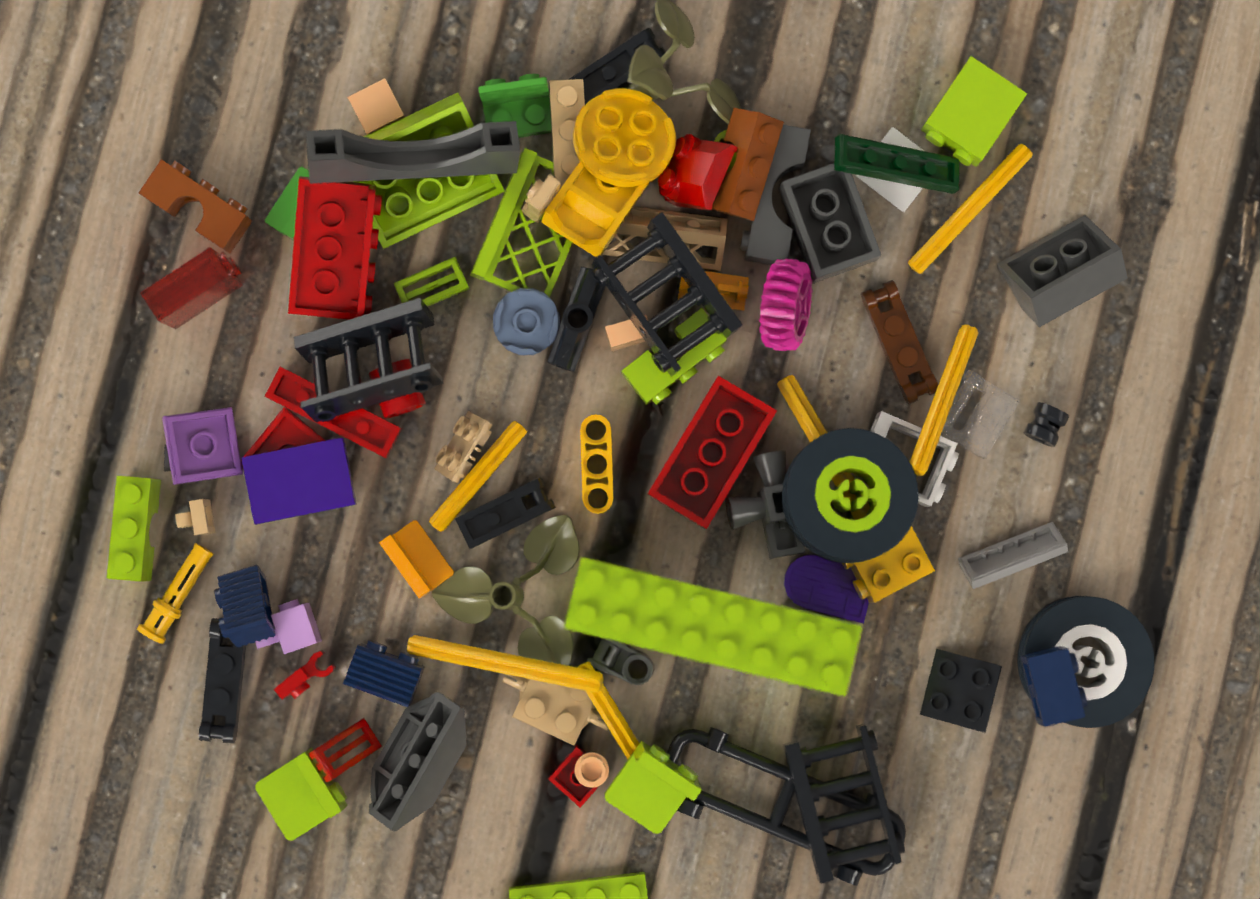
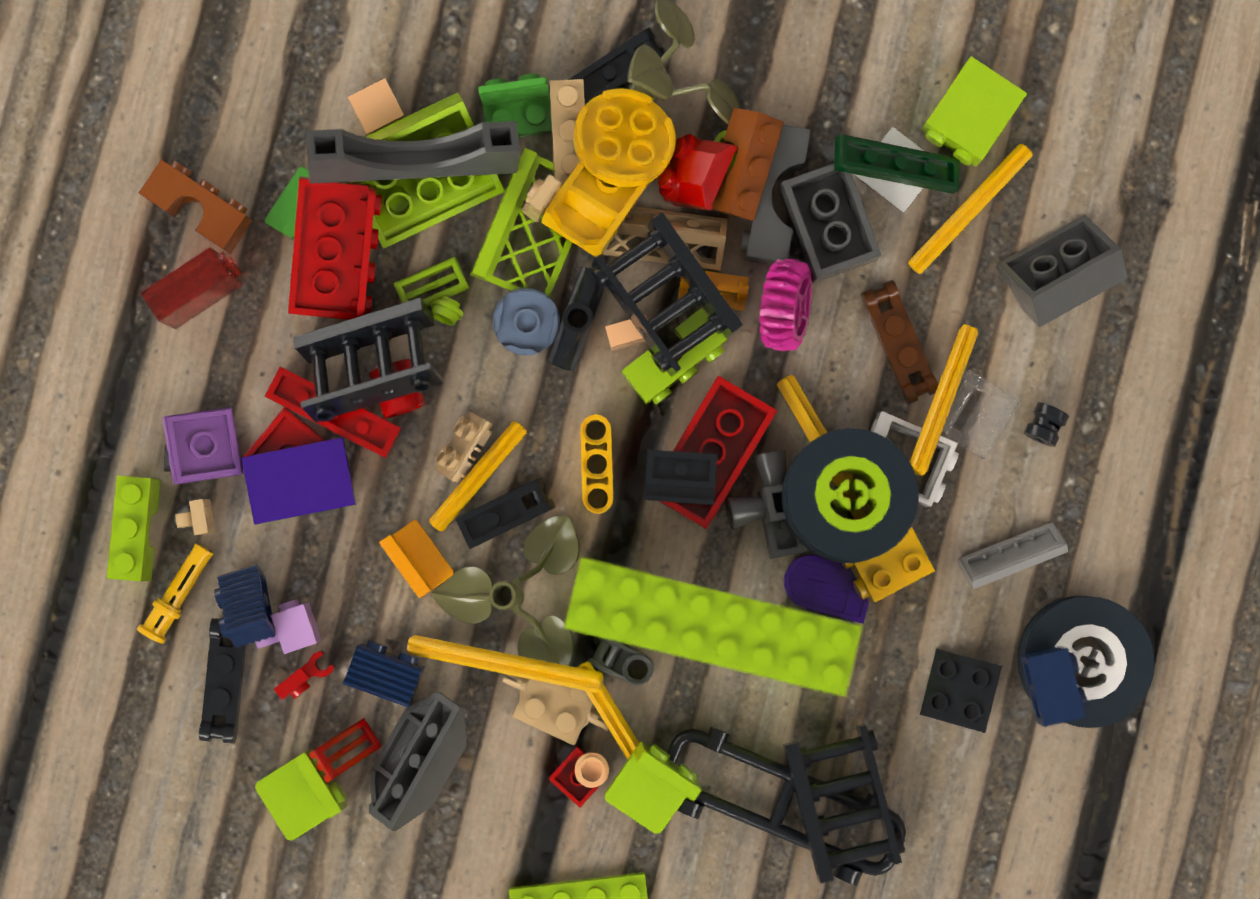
none -> lime plate [430,296,464,326]
none -> black plate [644,449,717,505]

